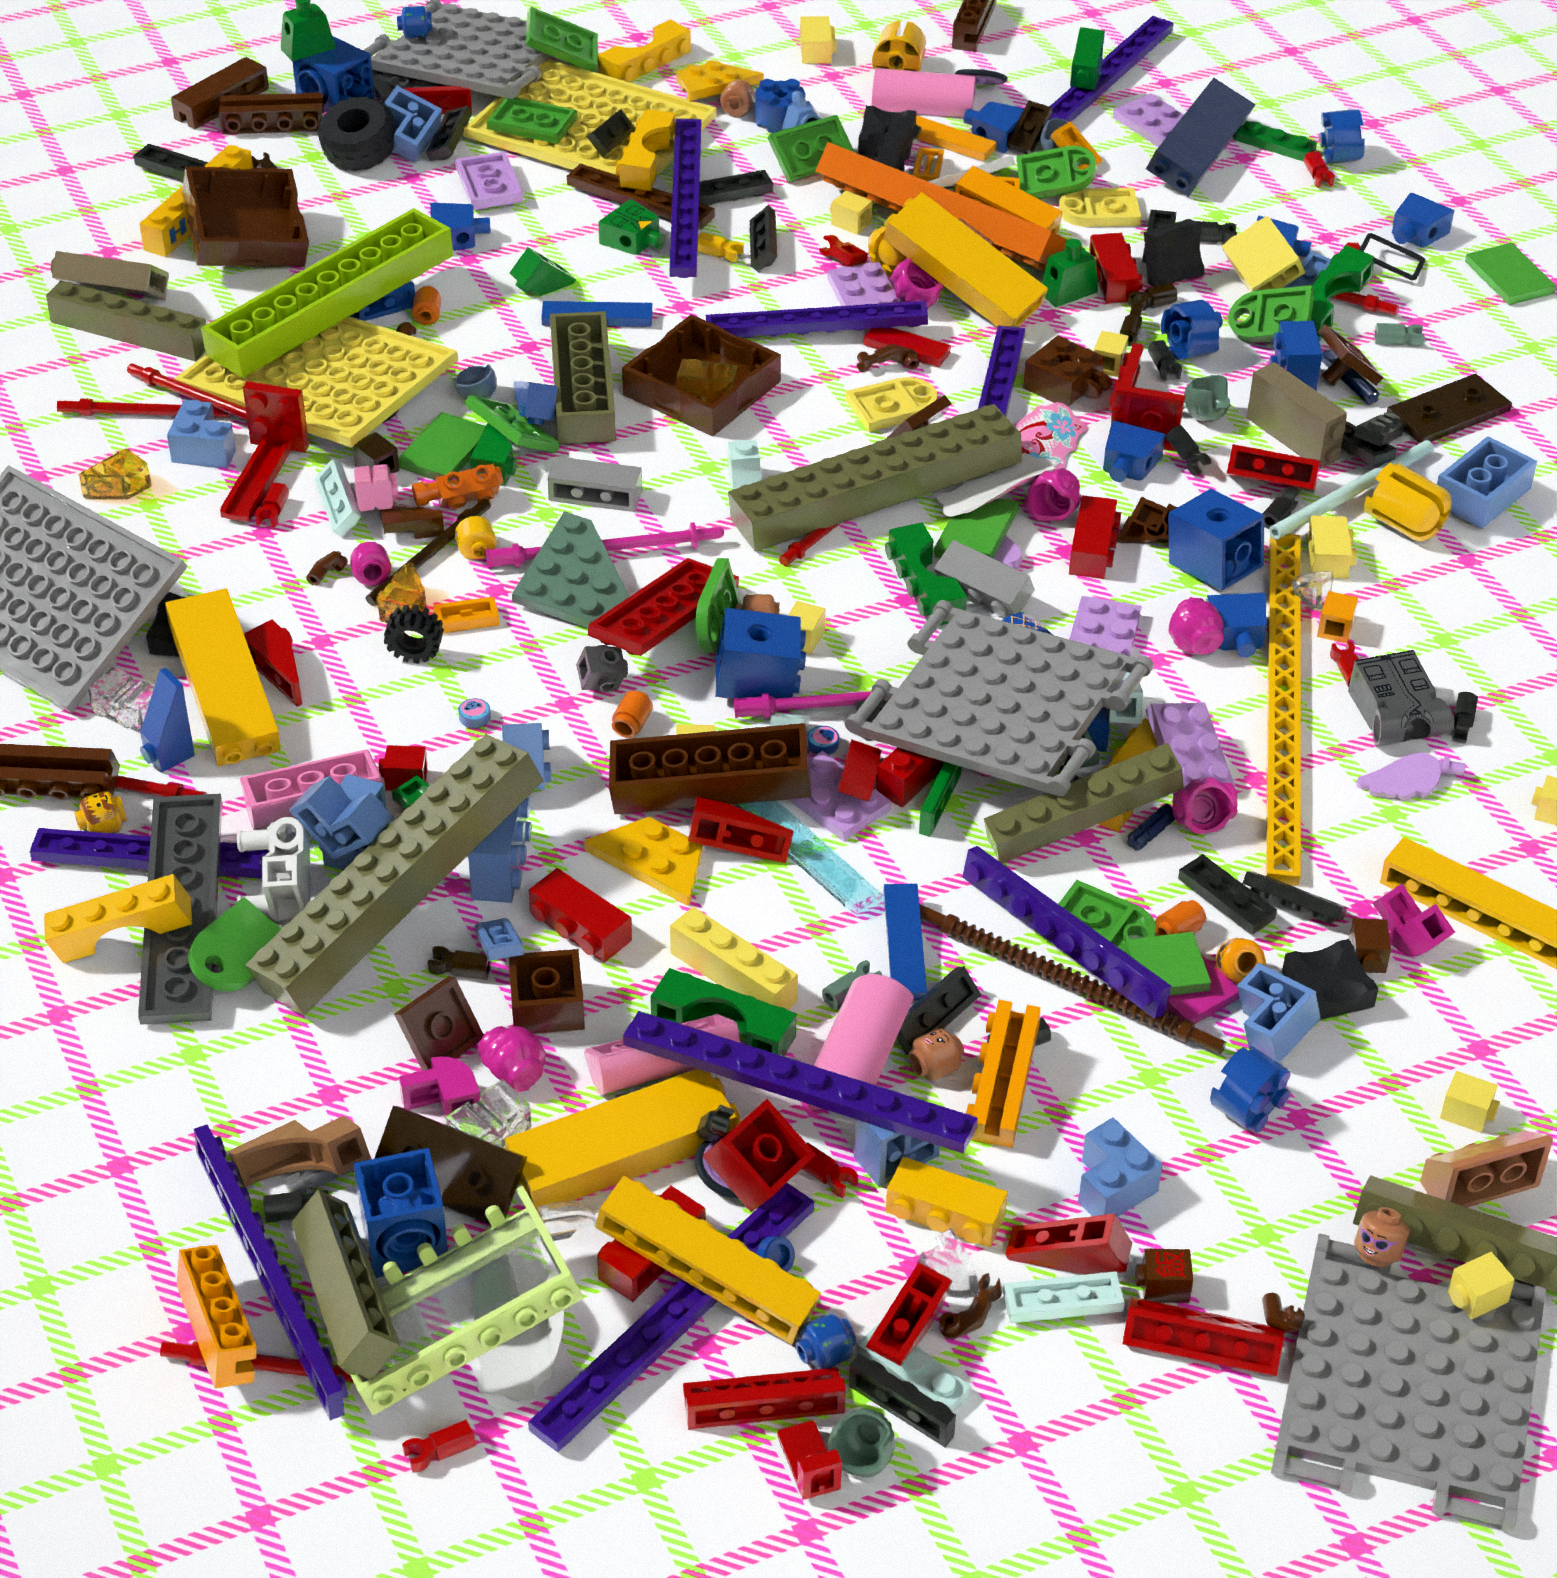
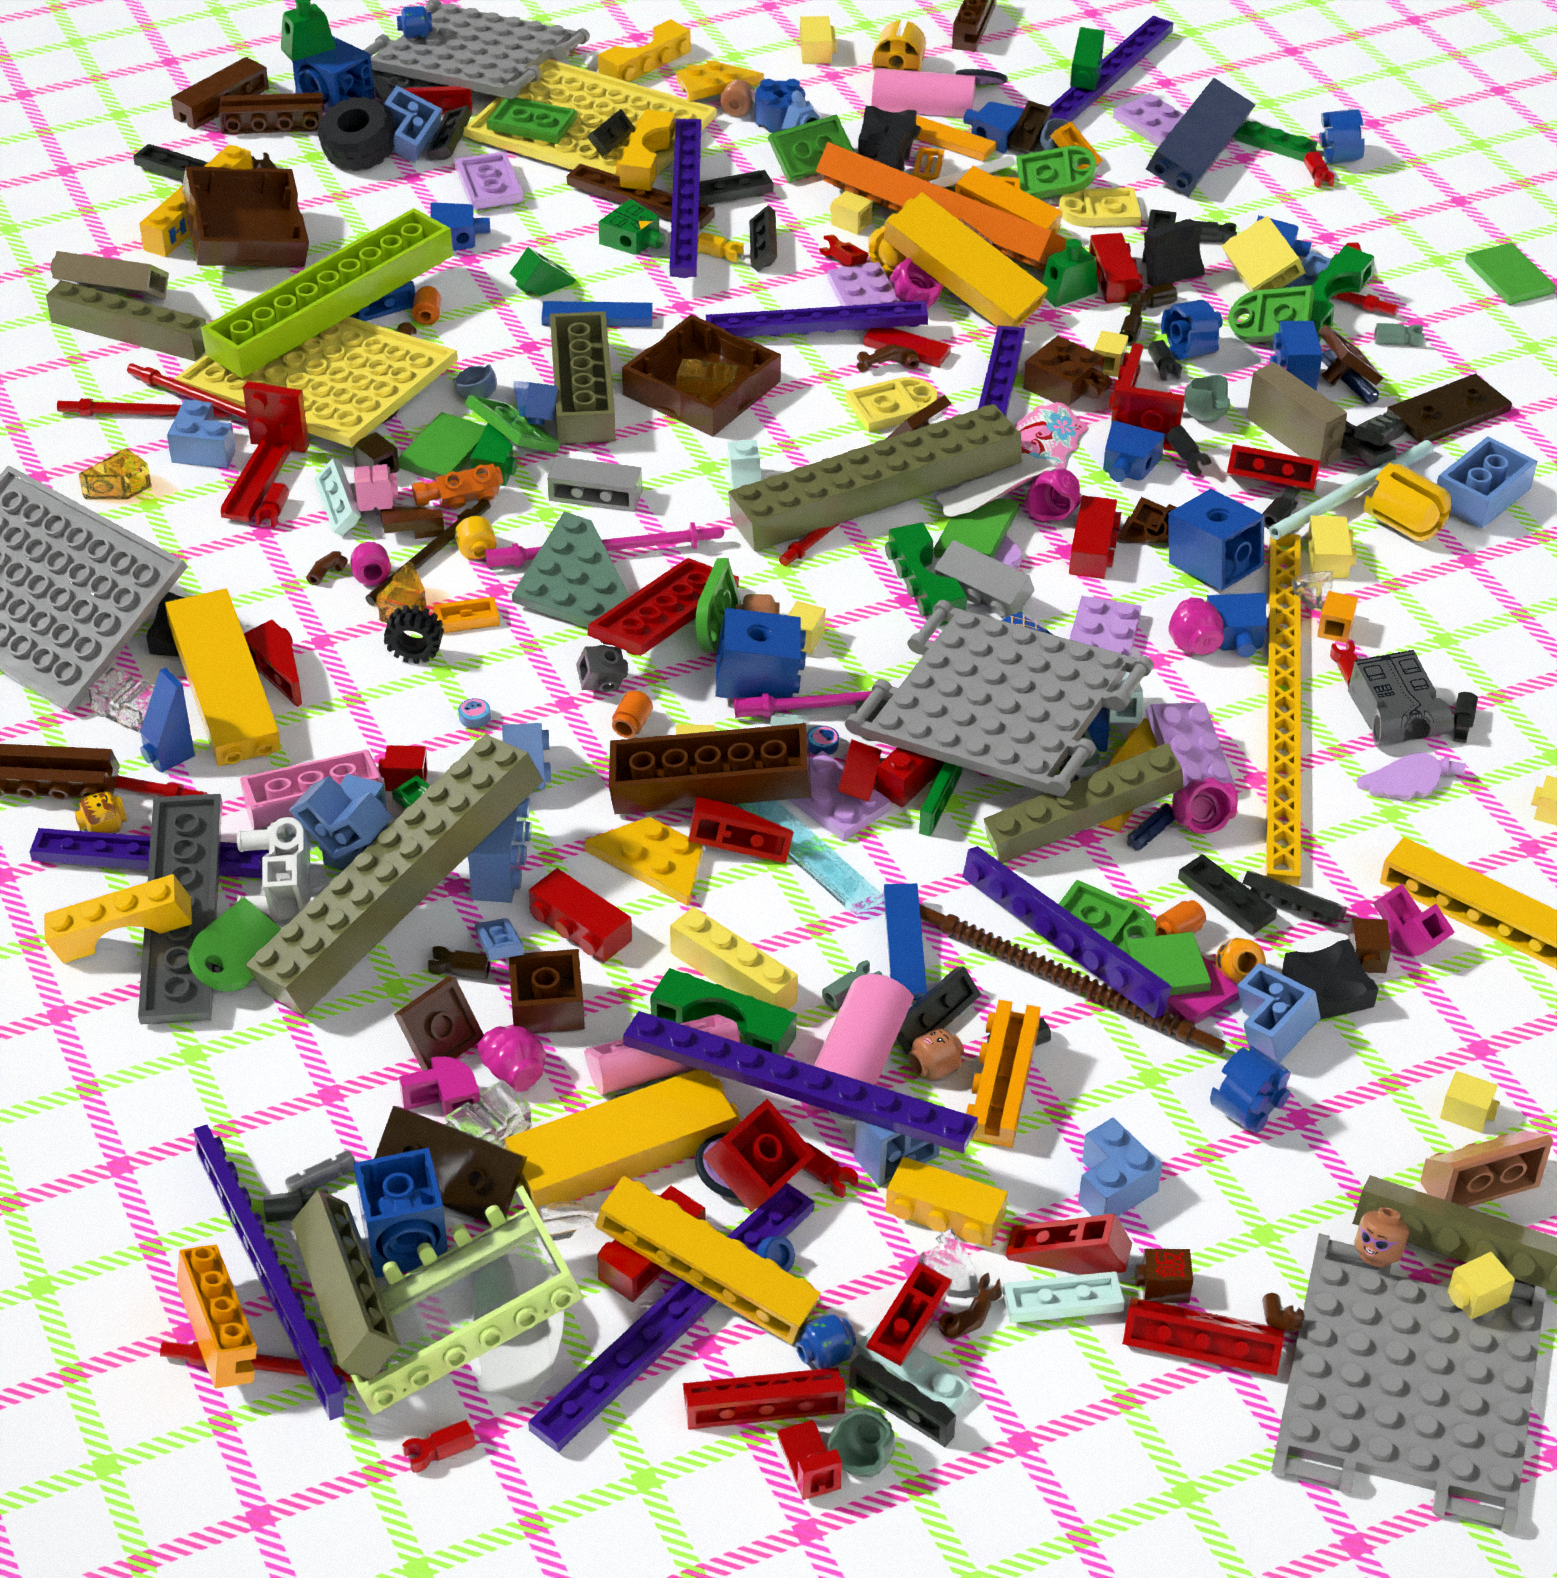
medium nougat arch [228,1115,371,1187] -> none
bright green tile [526,7,598,72] -> none
pearl dark grey bar [696,1104,734,1142] -> none
black piece [1359,233,1425,281] -> none
blue torso [1391,192,1455,247] -> none

